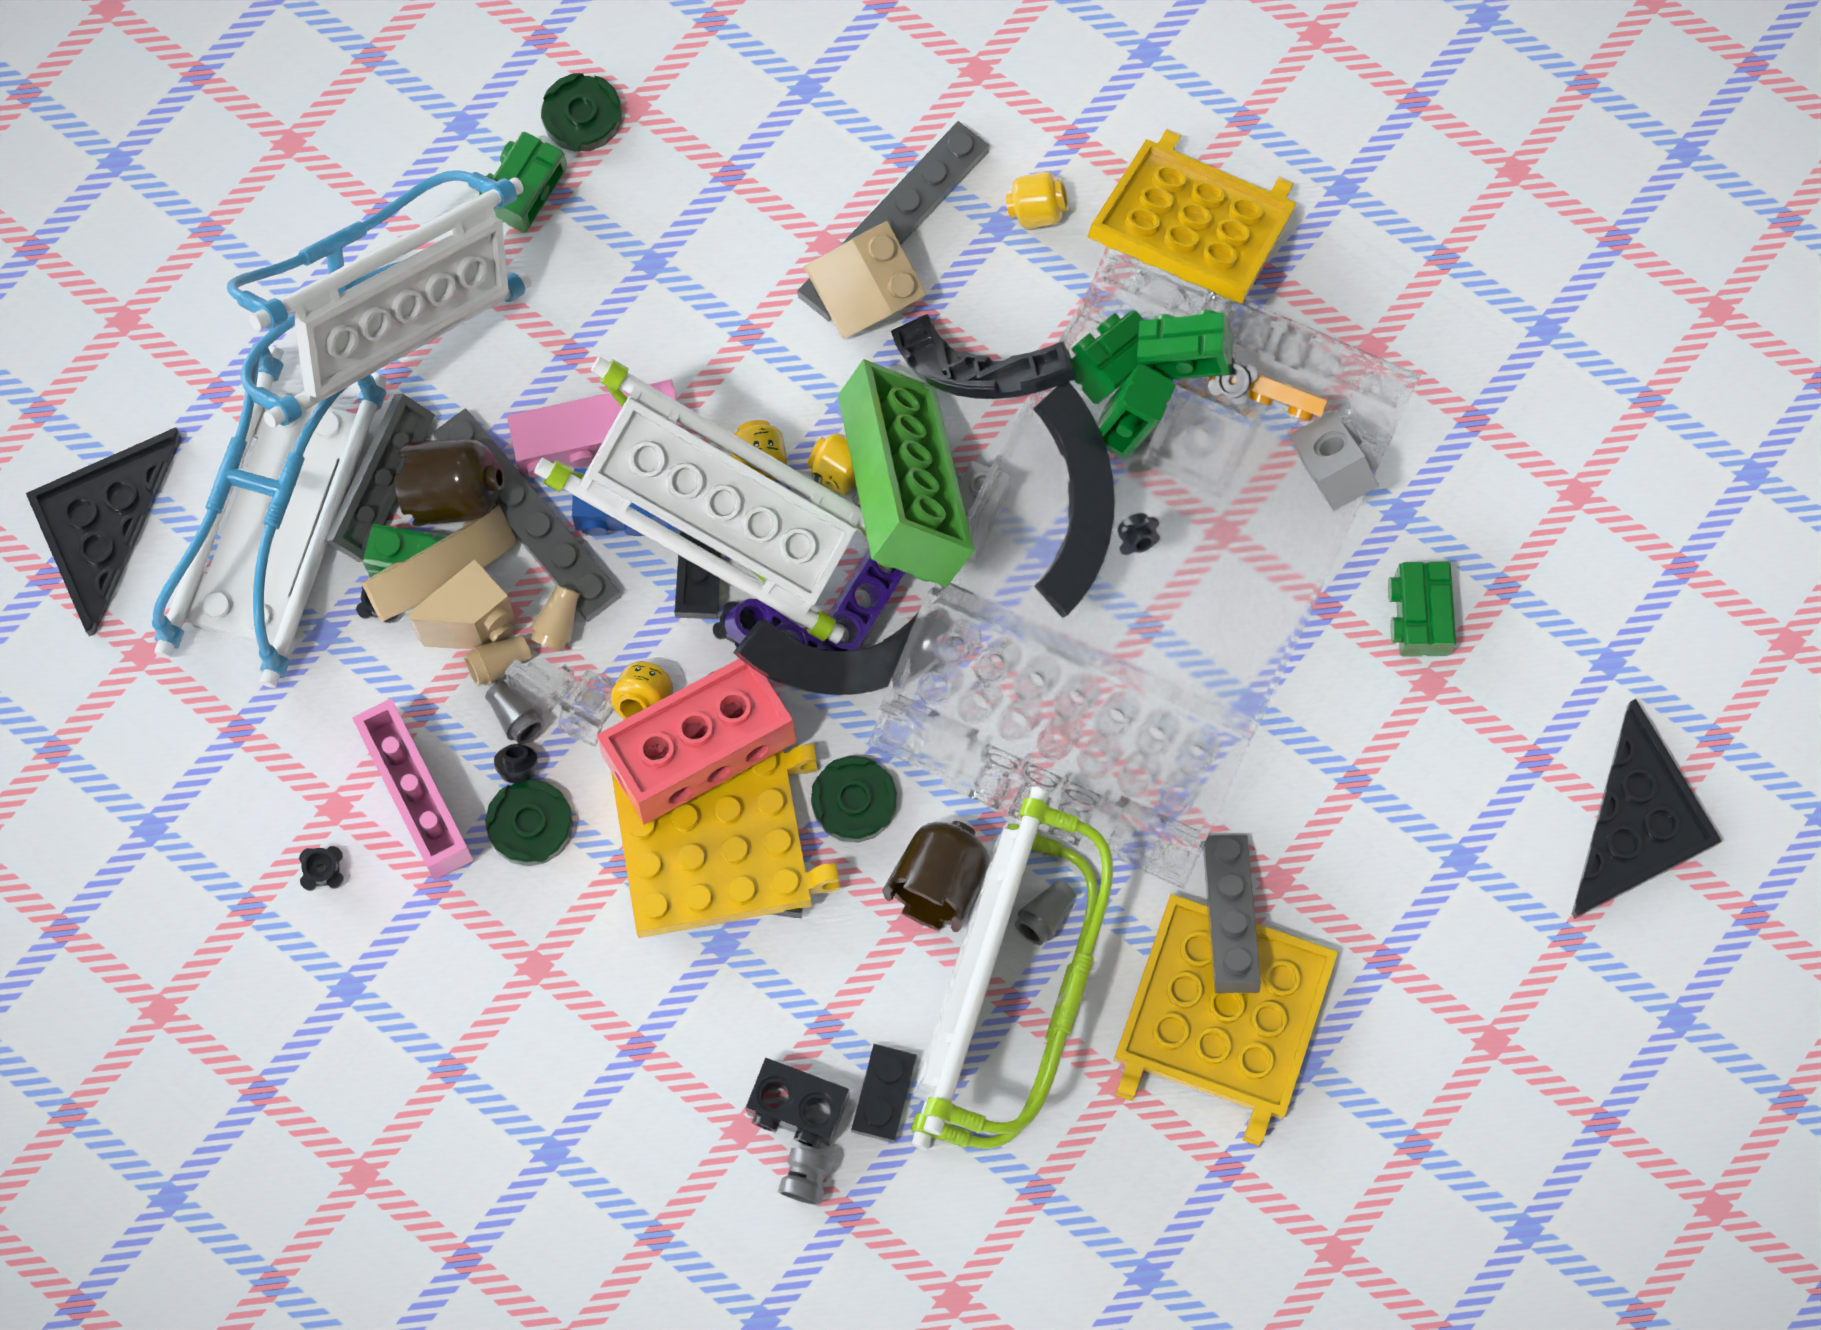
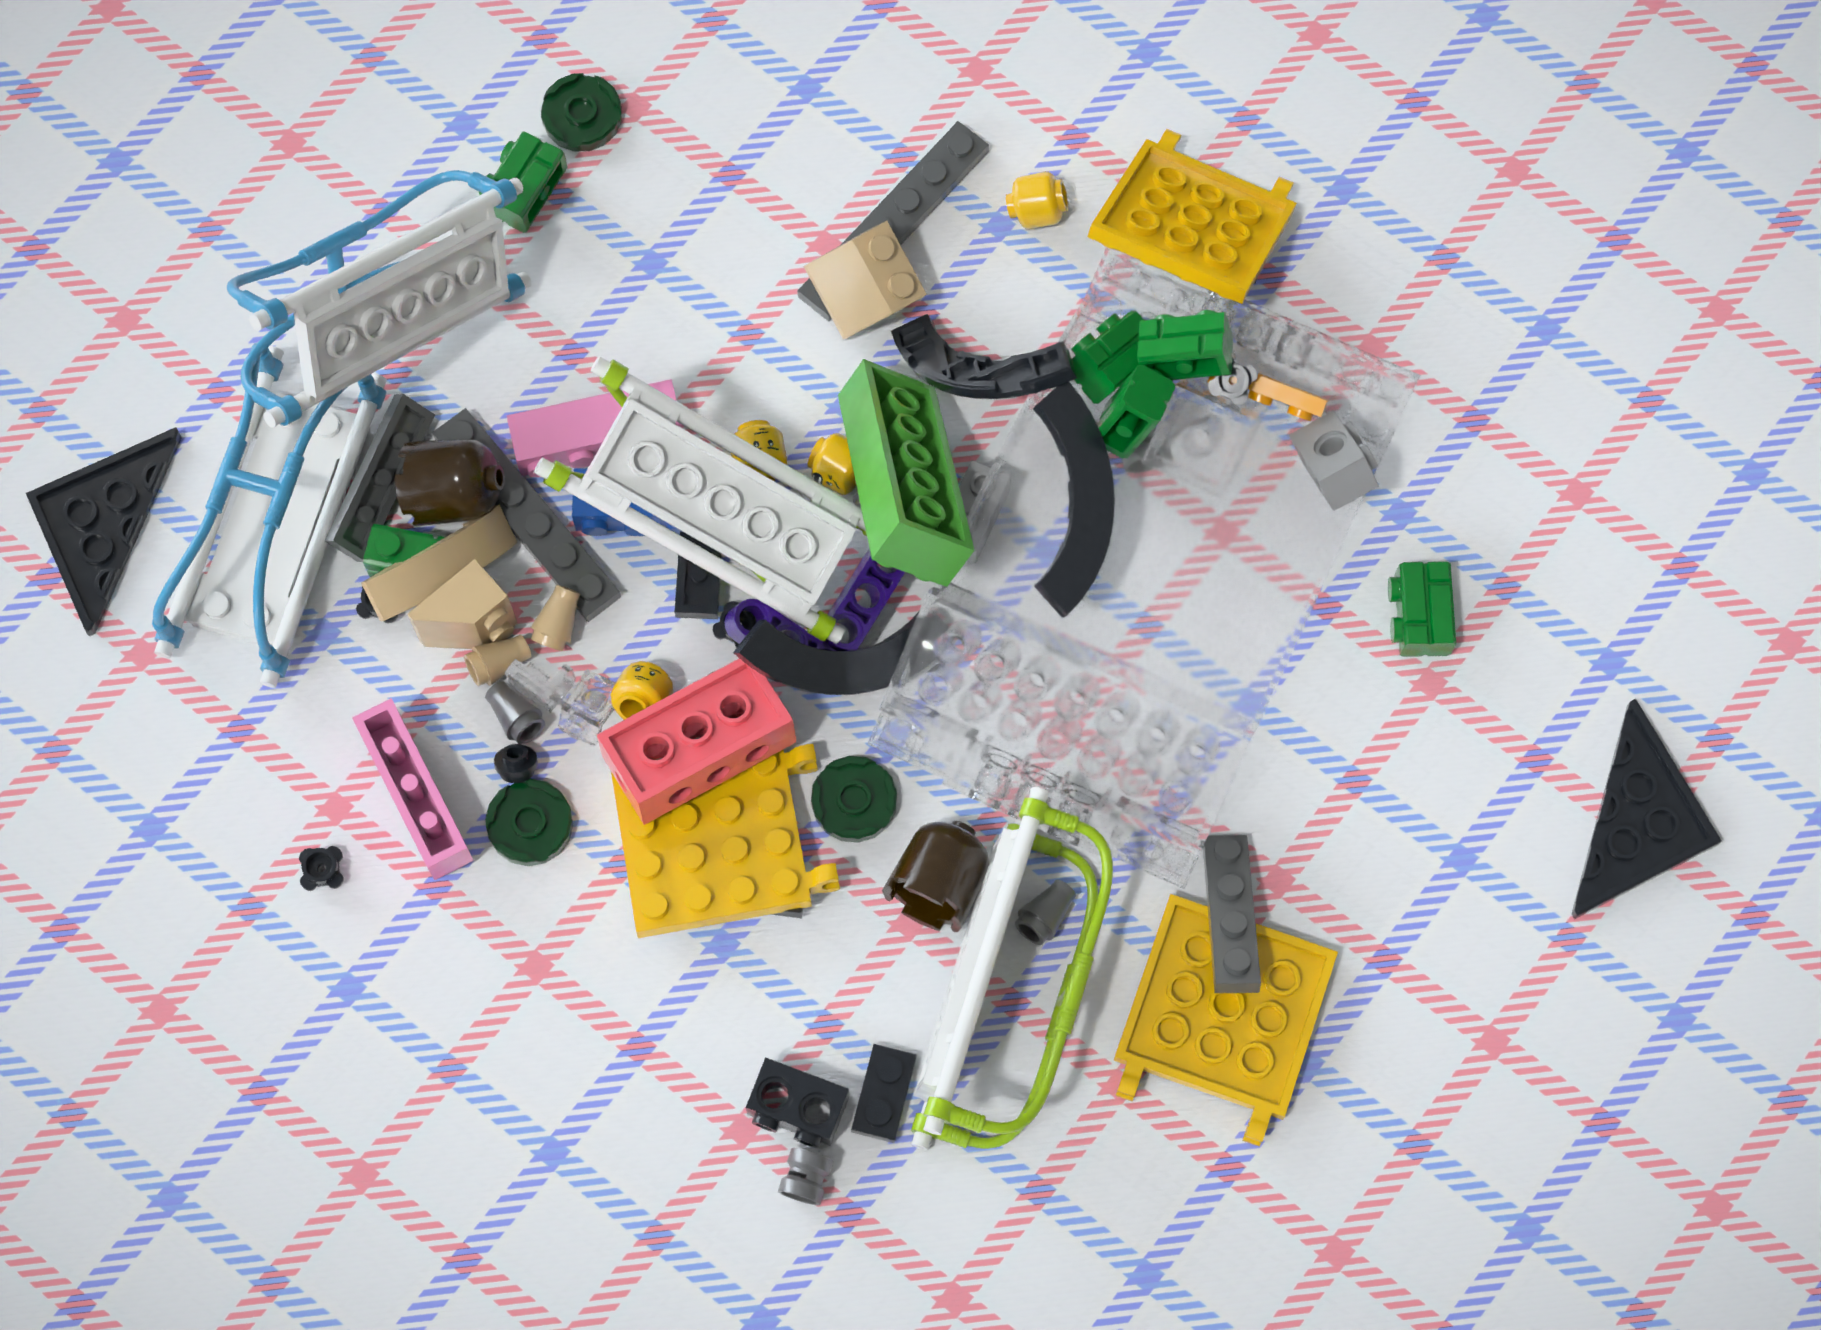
black plate [1117,513,1160,555] -> none

